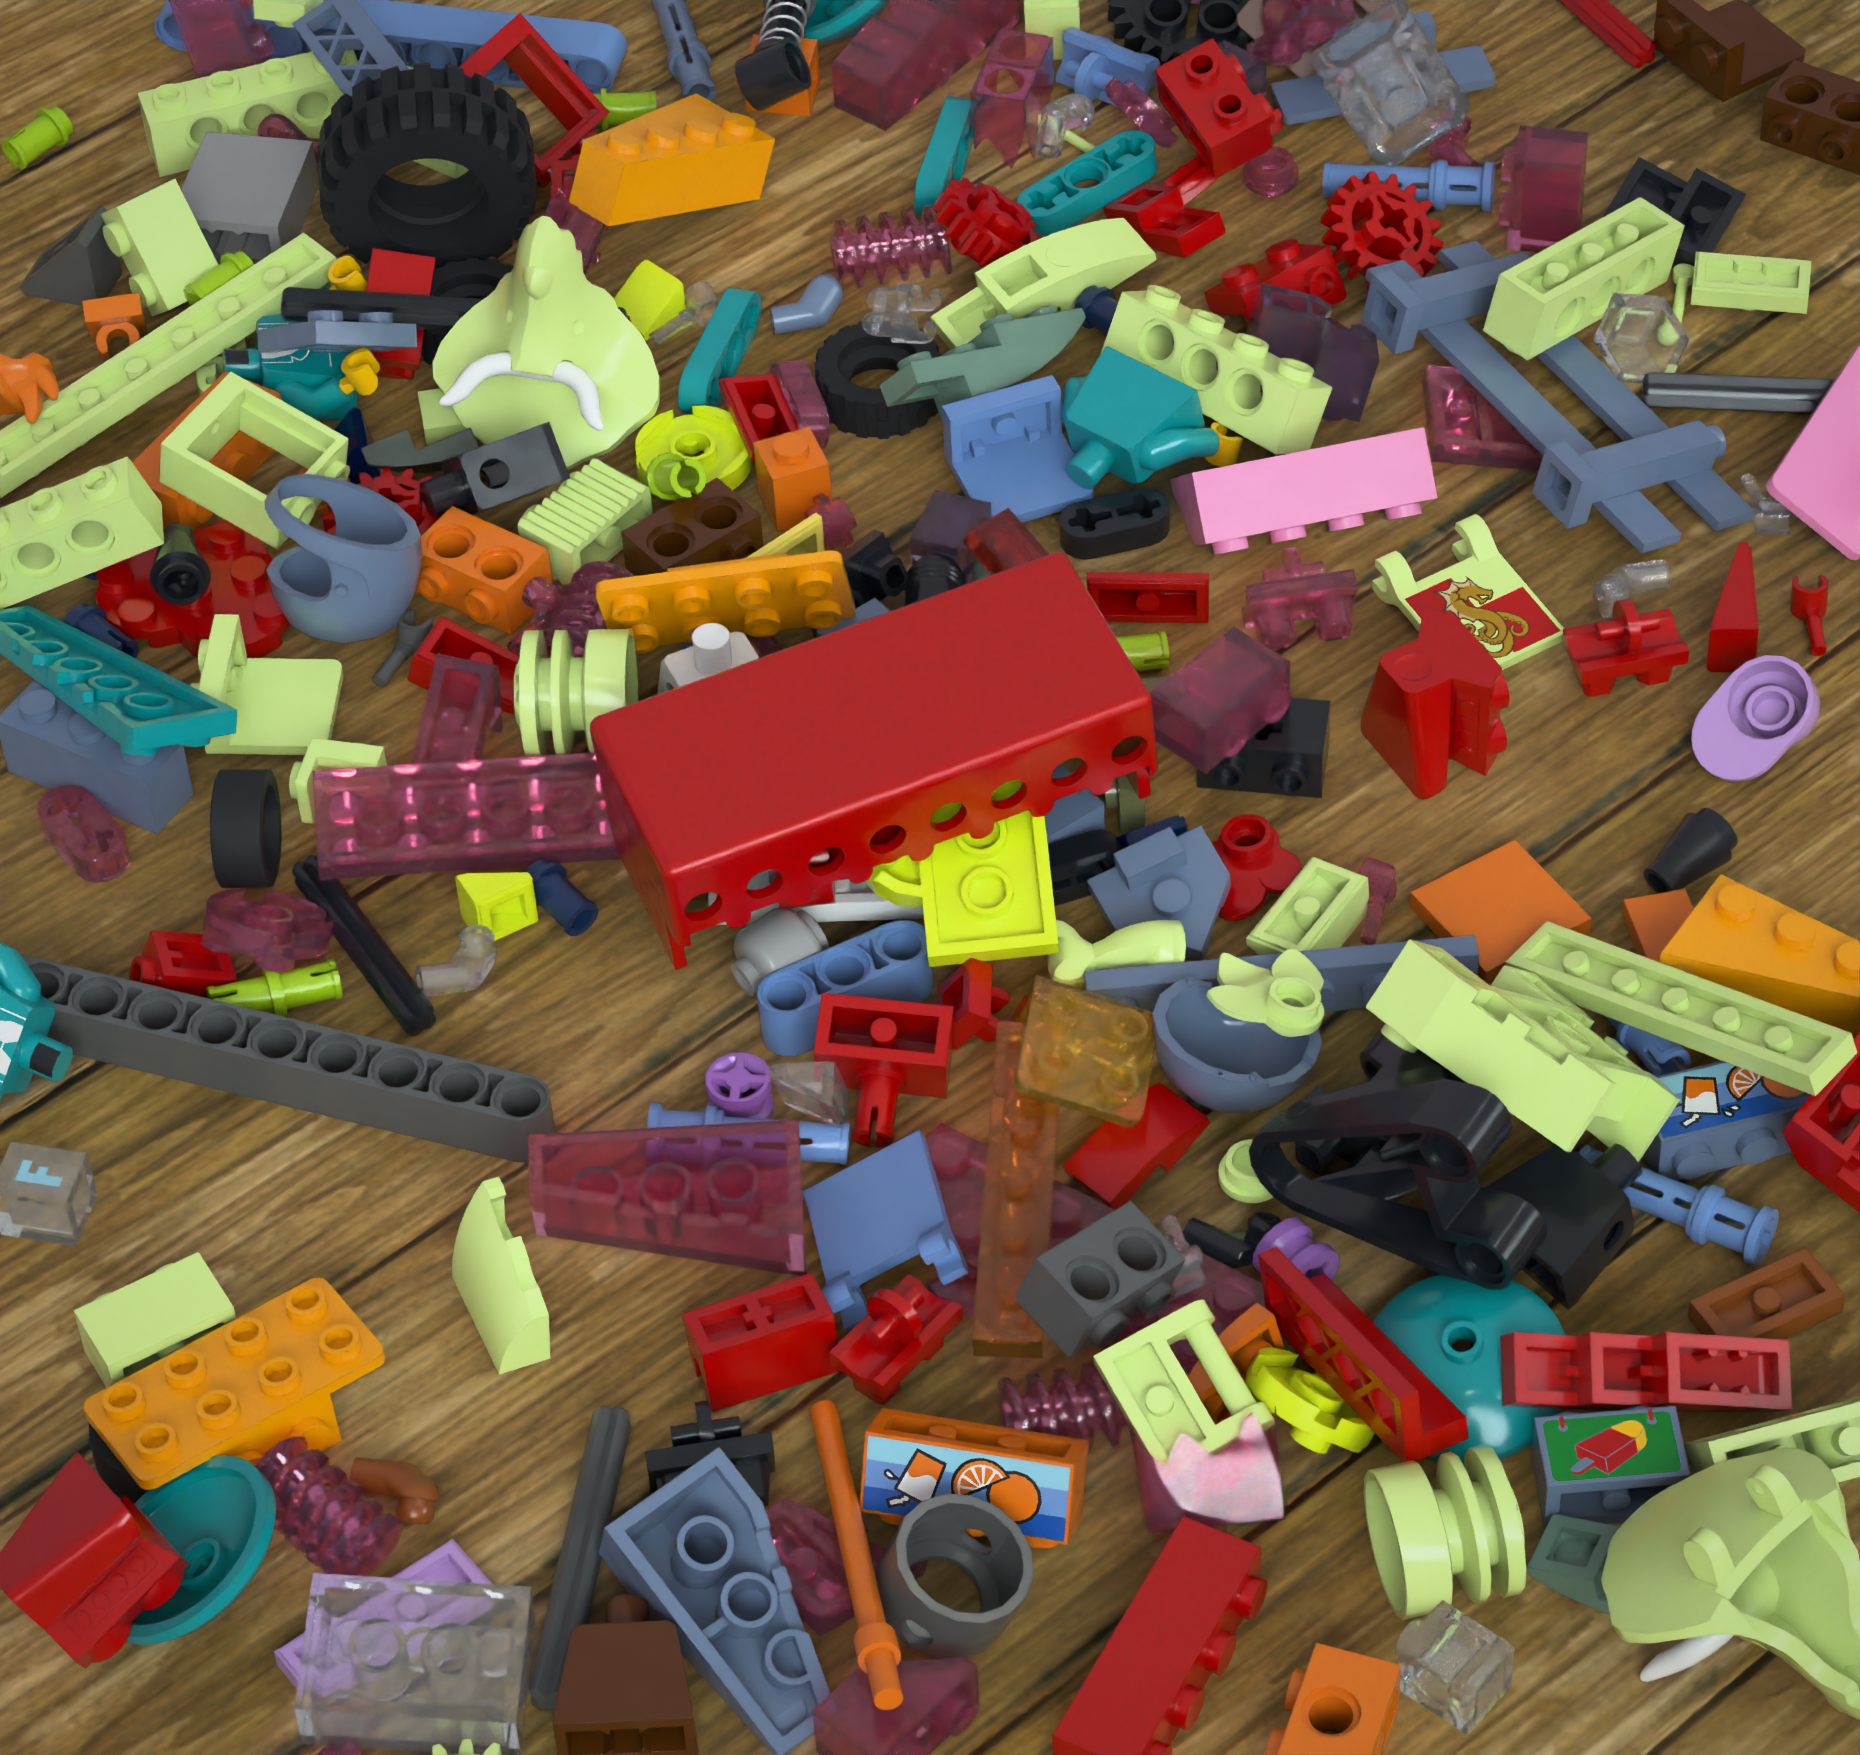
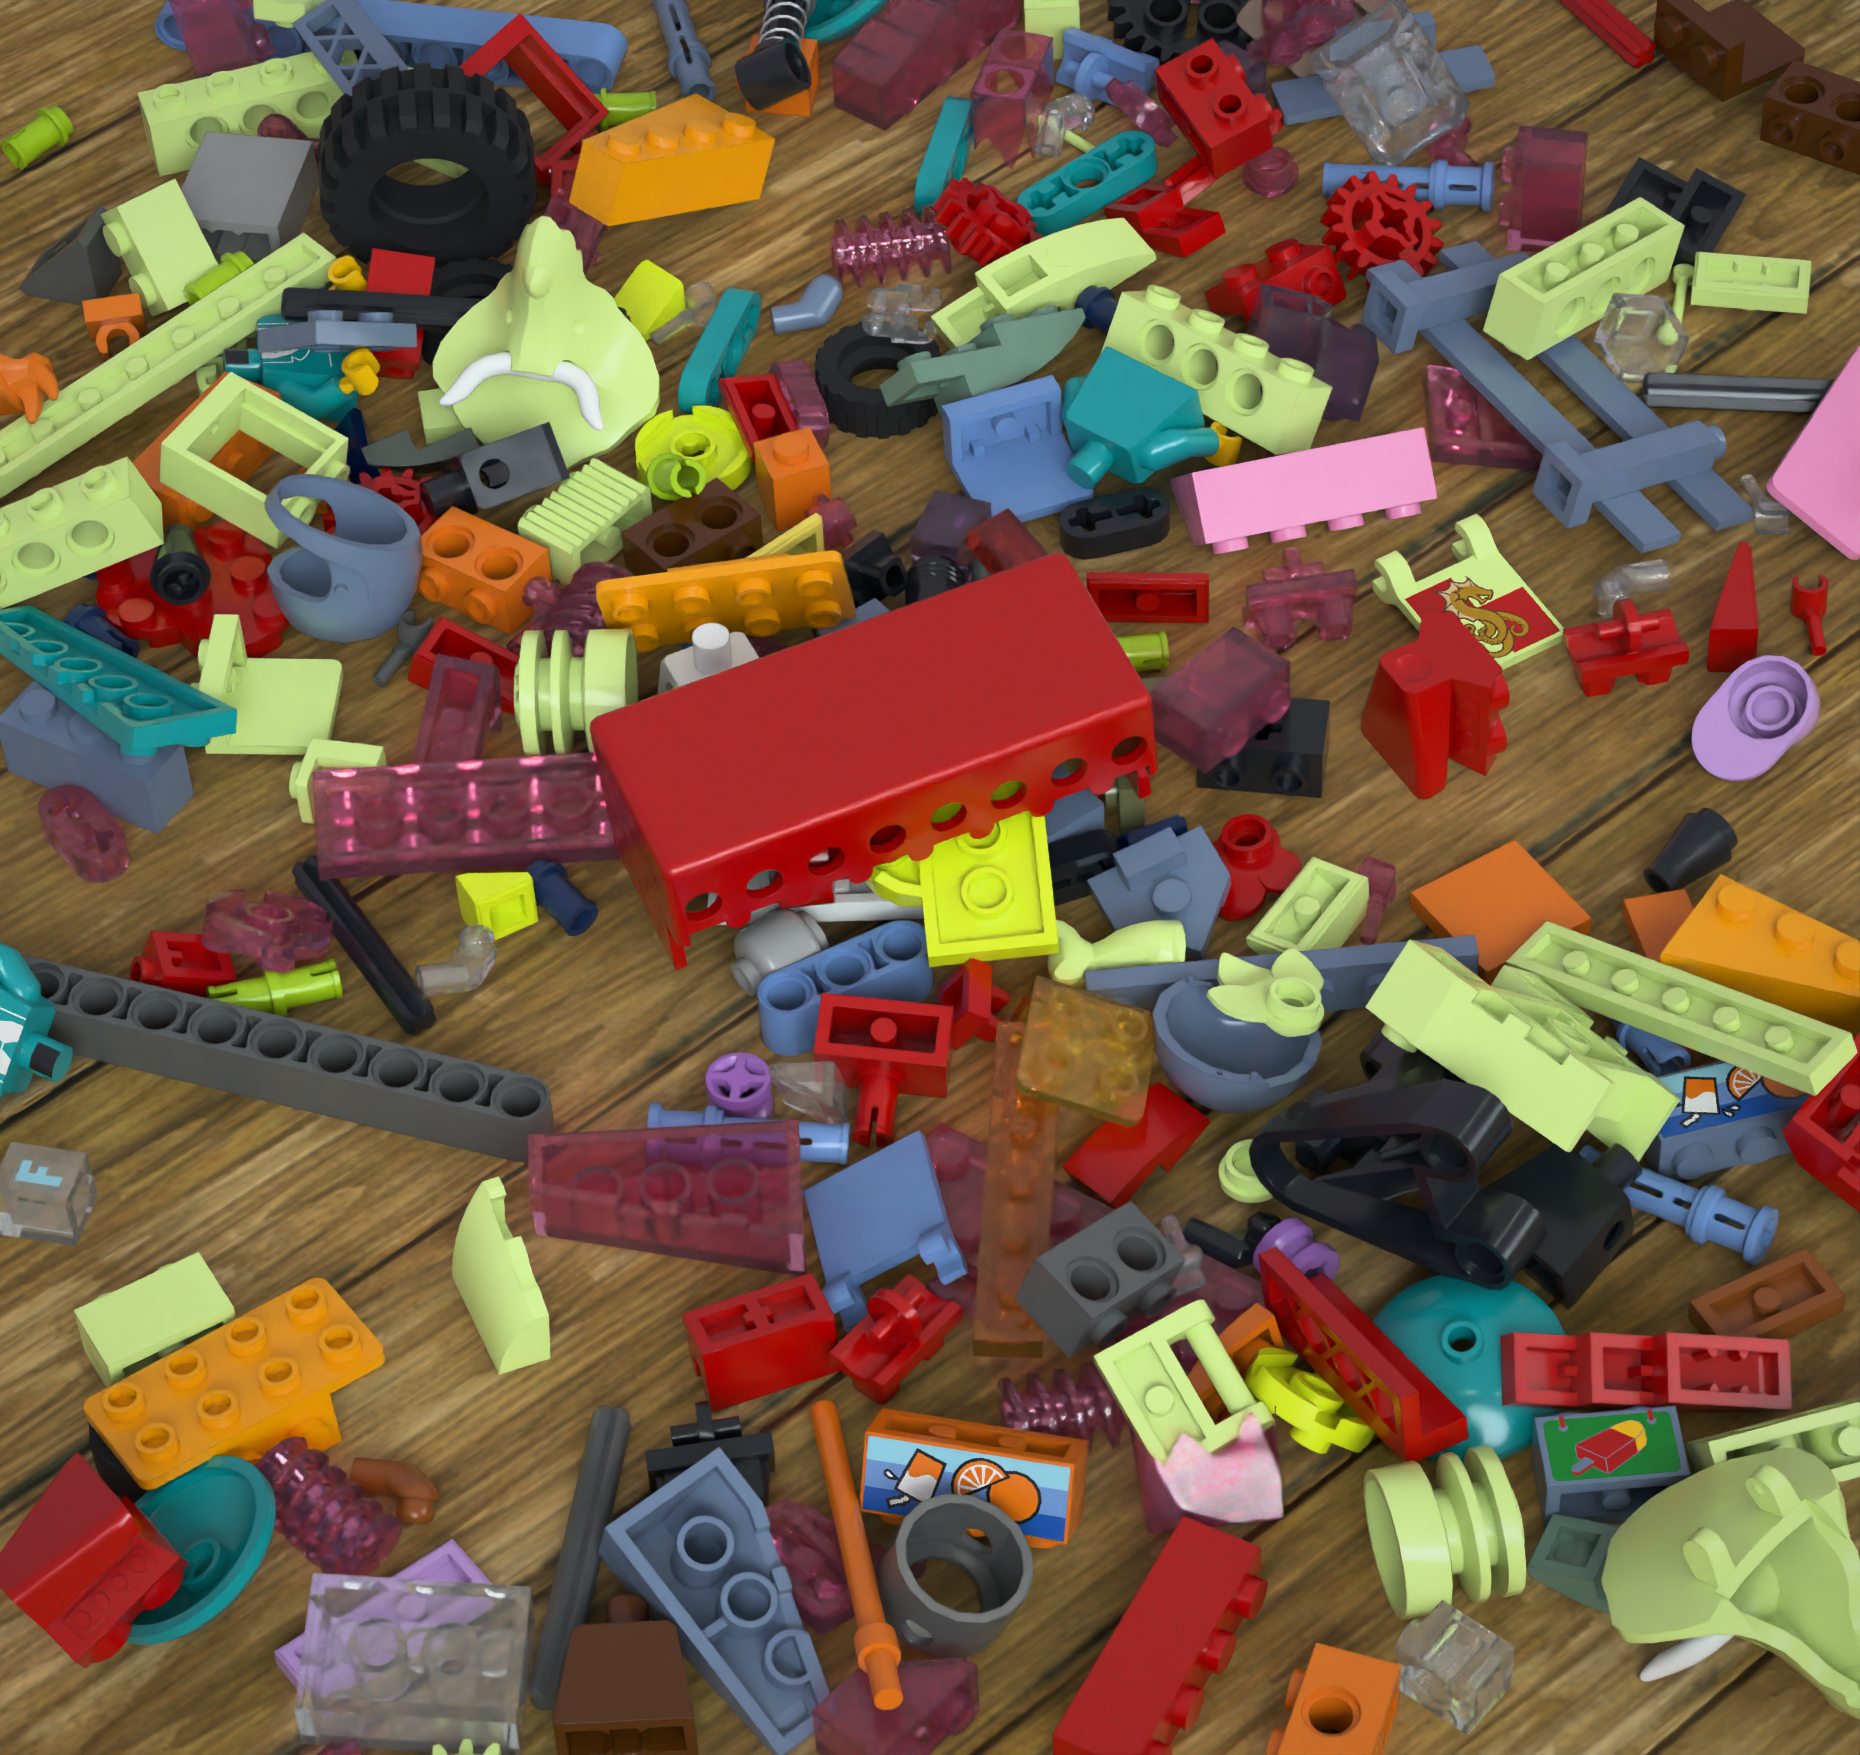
black tyre [210,769,282,888] -> none

